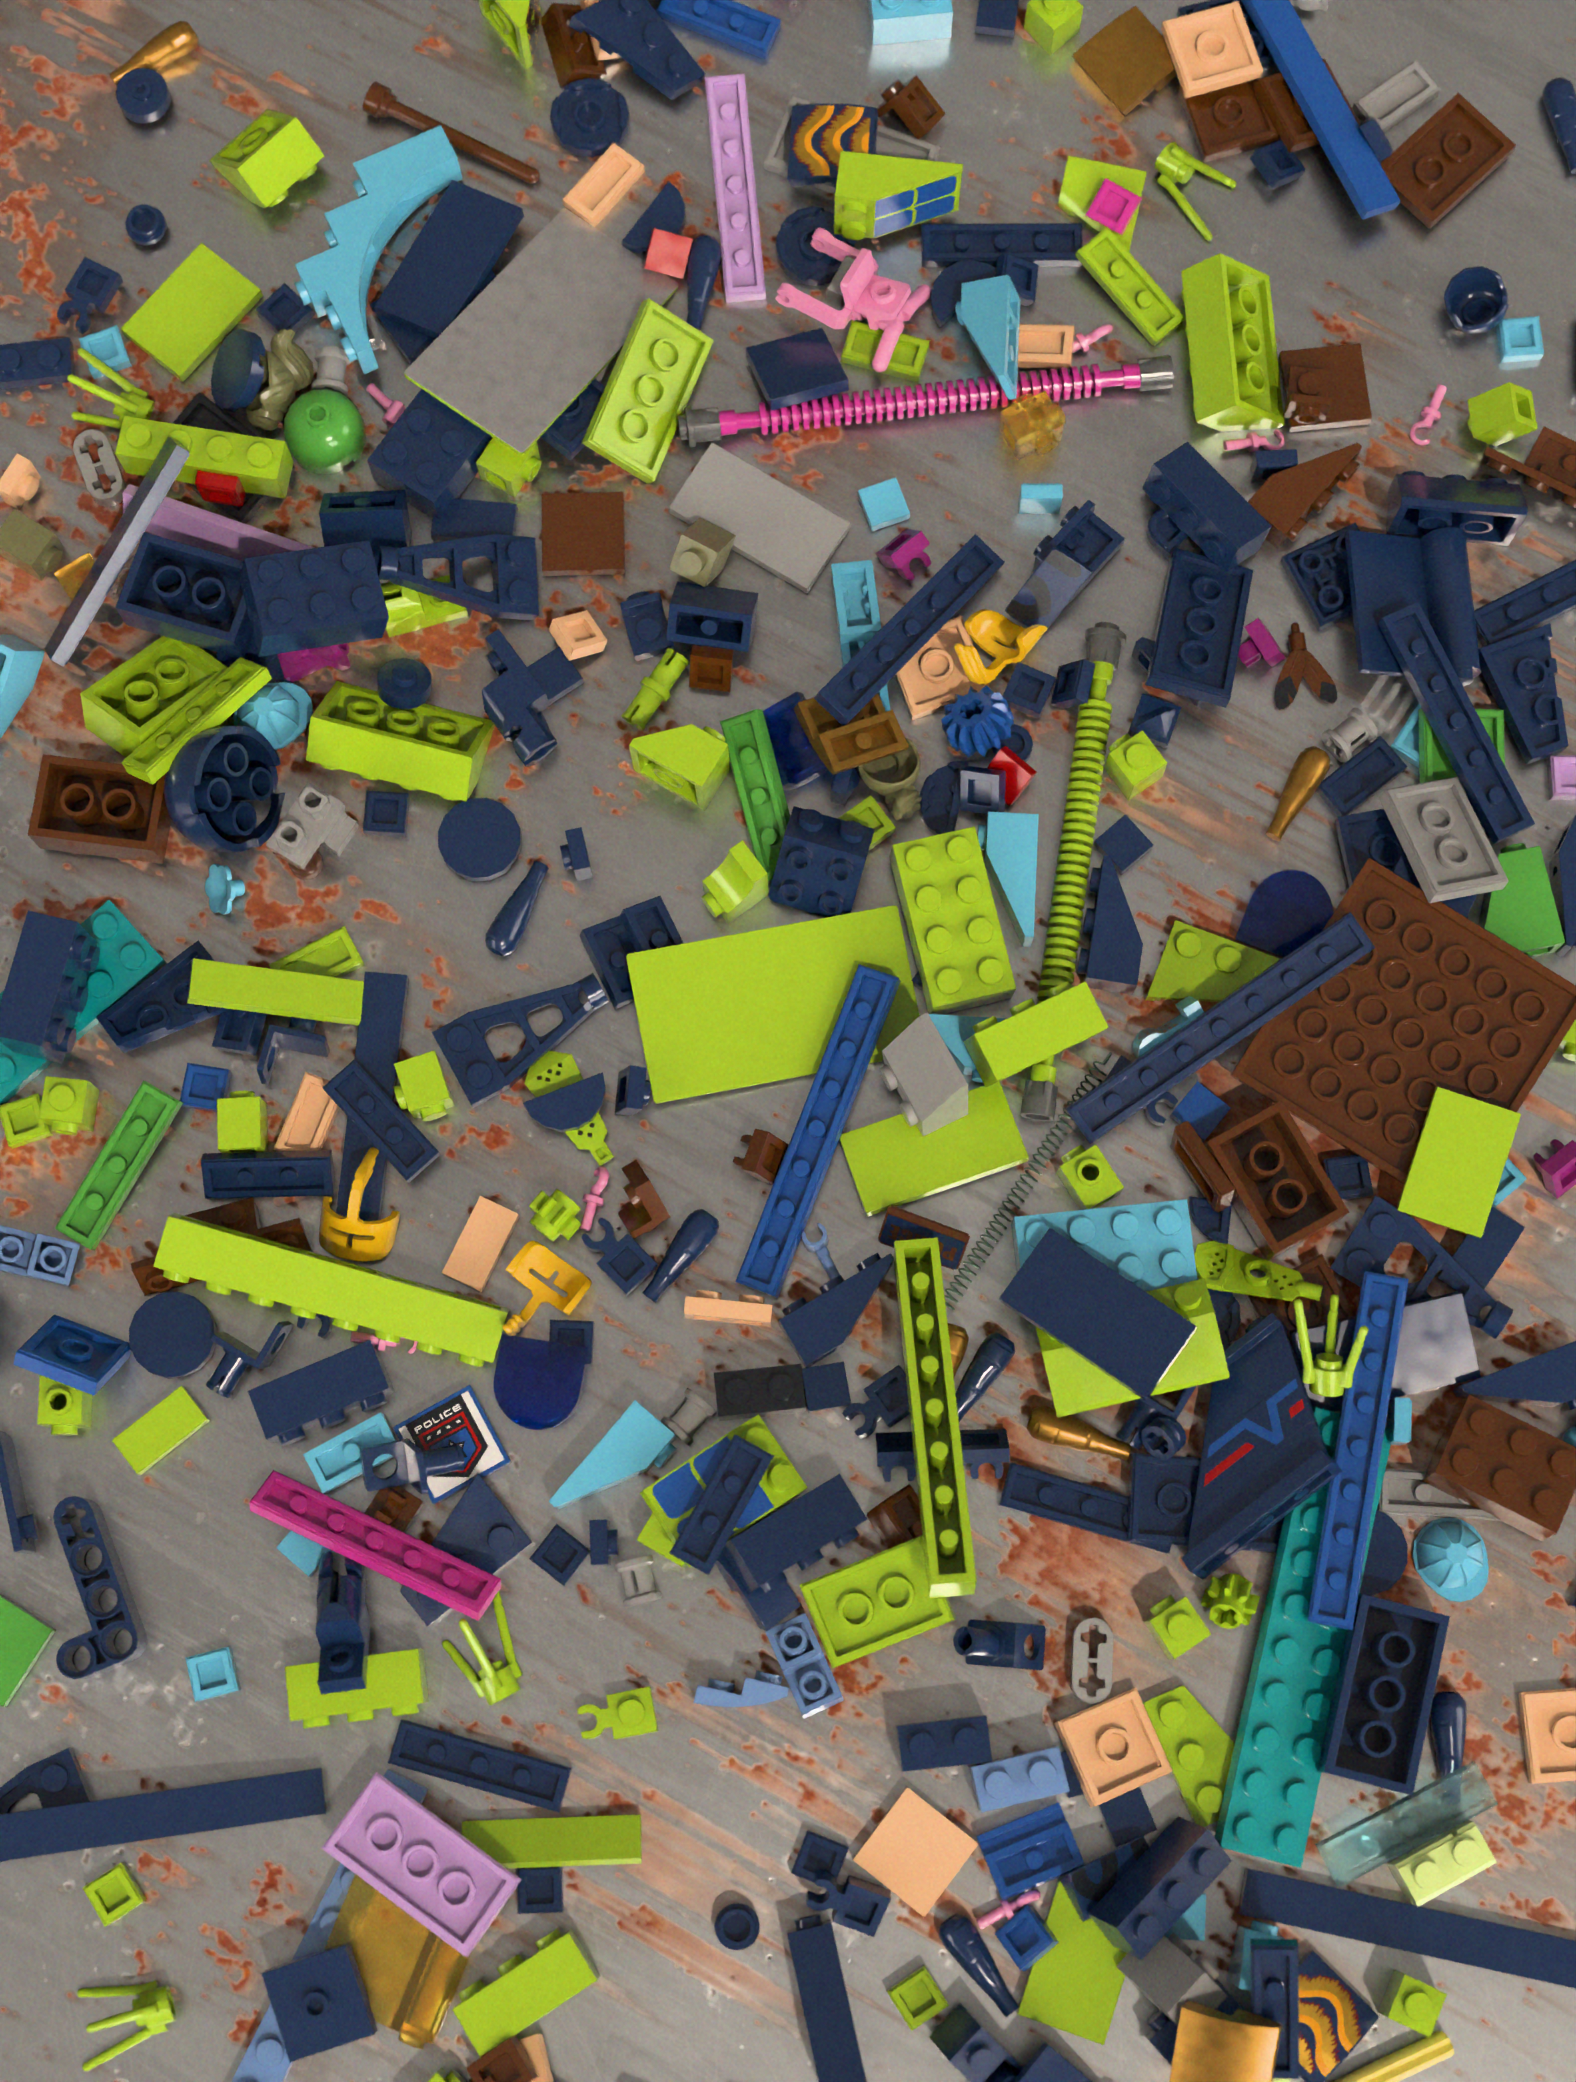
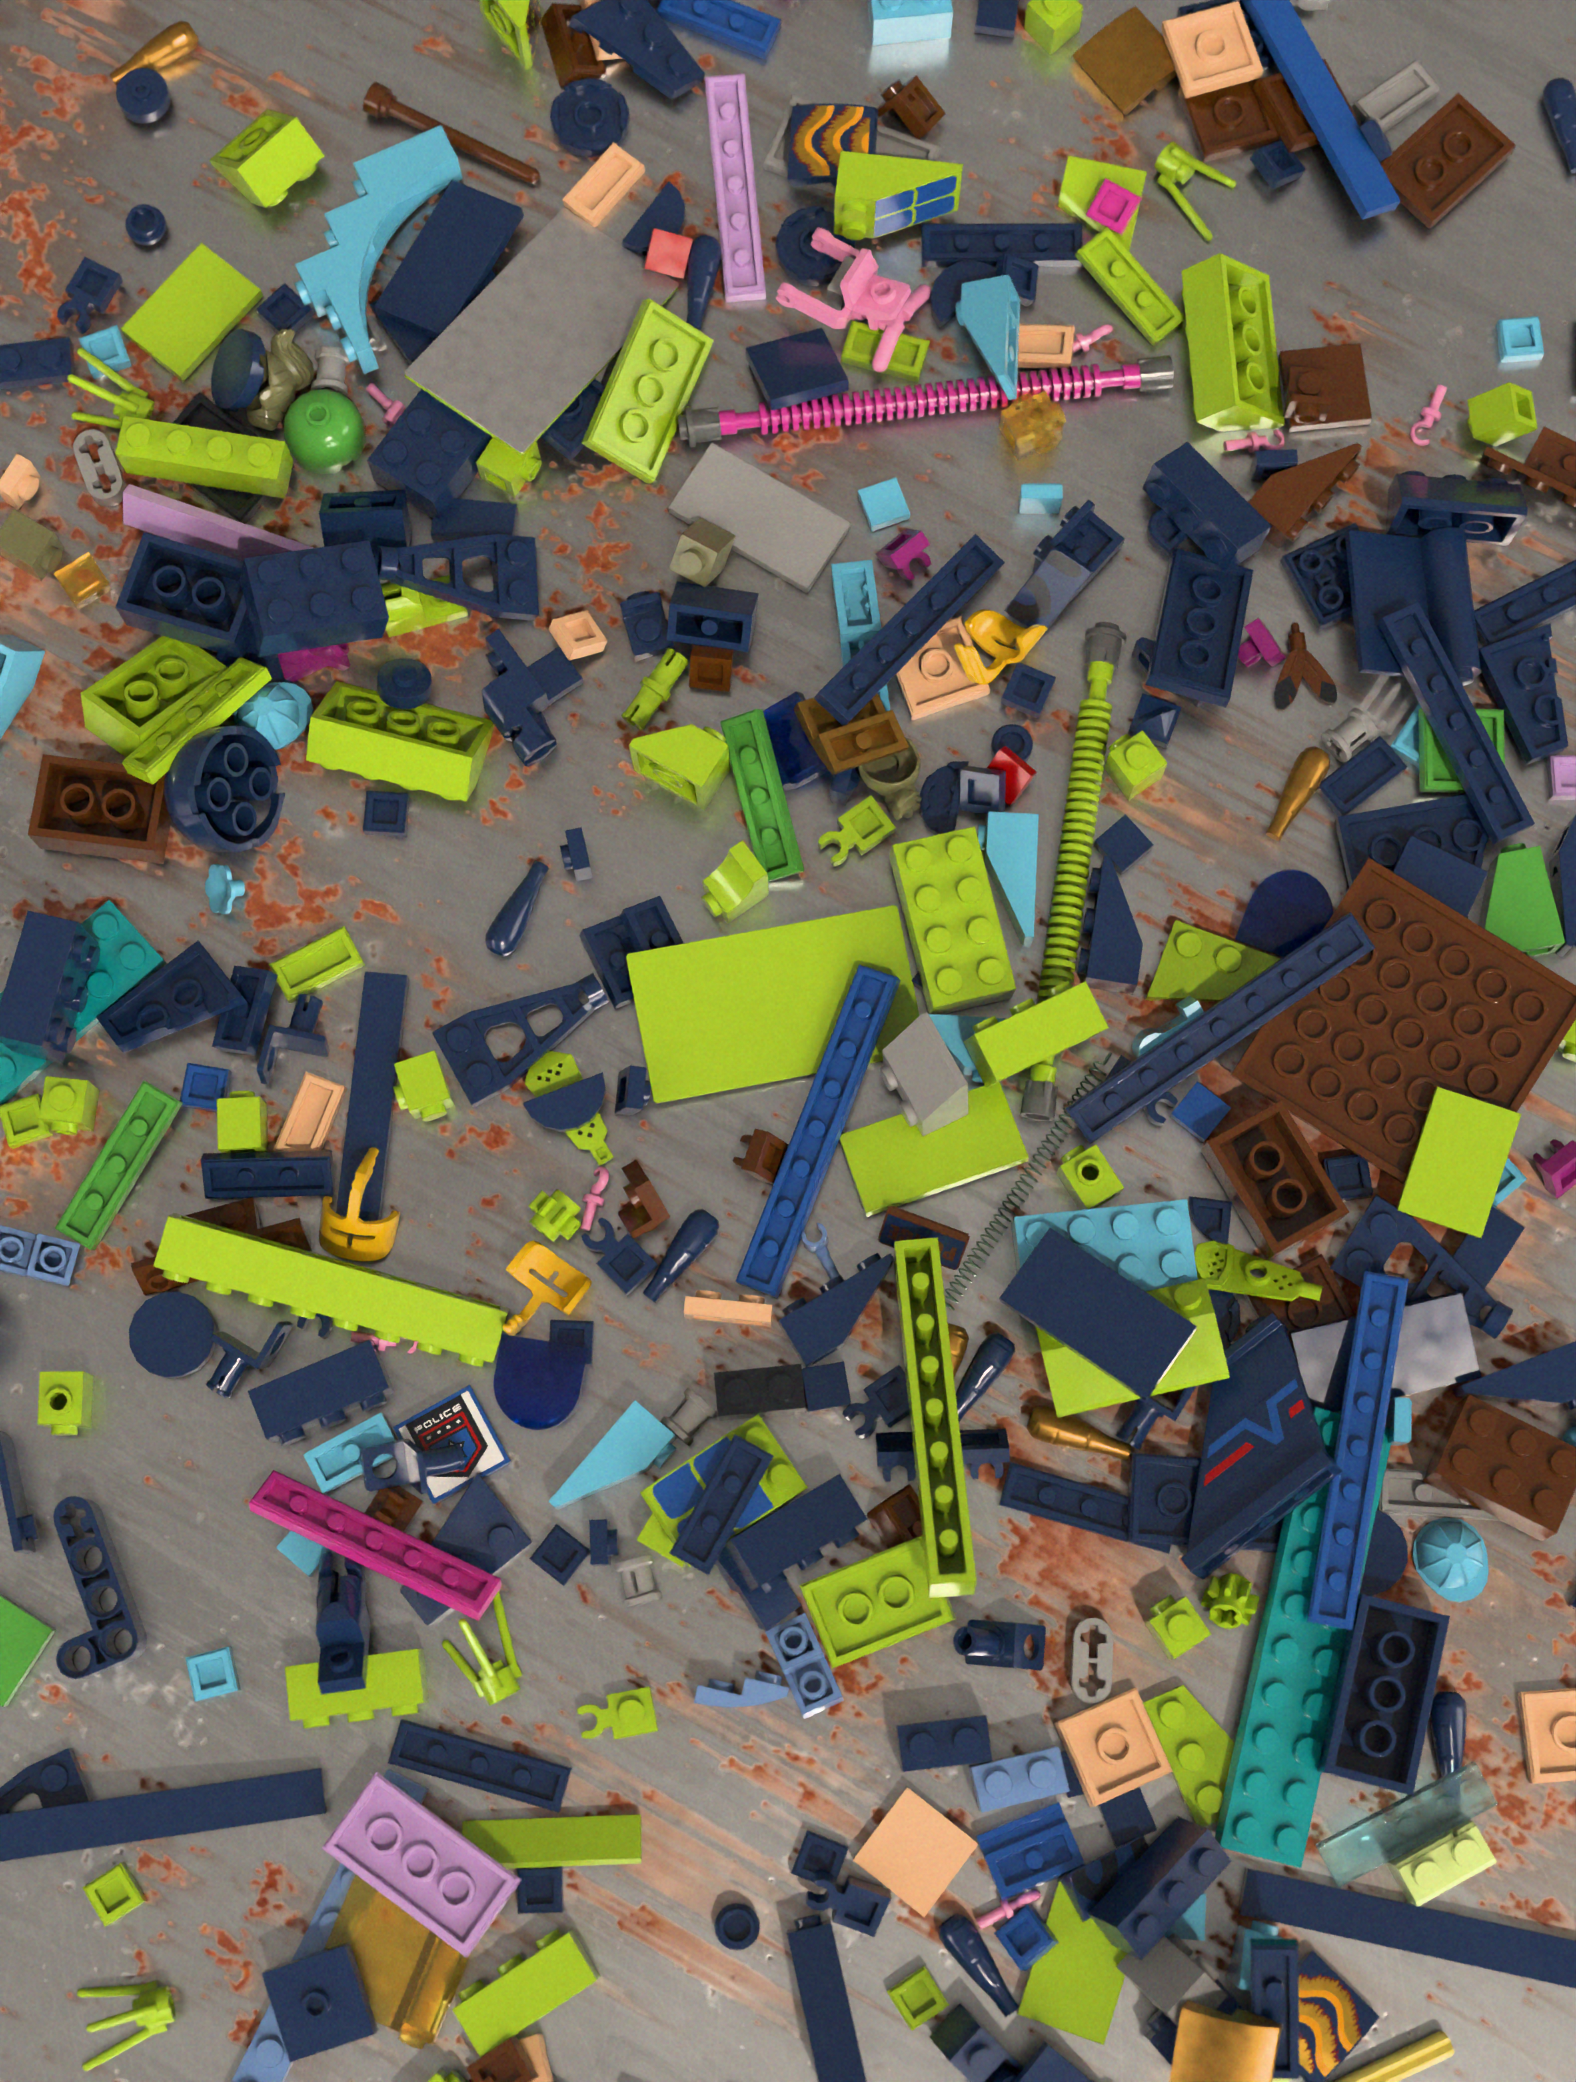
blue tile [13,1315,132,1396] -> none
tile [44,436,190,666] -> none
lime tile [112,1385,210,1475] -> none
lime tile [187,958,364,1026] -> none
red tile [195,470,246,507] -> none
light grey hips [266,782,360,880] -> none
dark blue tile [322,1060,441,1183] -> none
dark blue tile [438,798,522,881] -> none
light nougat tile [442,1196,520,1293] -> none
reddish brown tile [542,492,625,576] -> none
dark blue bracket [769,806,875,917] -> none
blue gear [941,686,1014,758] -> none
dark blue tile [1051,659,1095,709] -> none
dark blue bush [1141,1415,1186,1460] -> none
reddish brown tile [1170,1120,1235,1213] -> none
lime plant [1294,1294,1368,1397] -> none
lime brick [1377,1969,1447,2037] -> none
light grey tile [1379,777,1509,903] -> none
dark blue hair [1444,266,1509,335] -> none

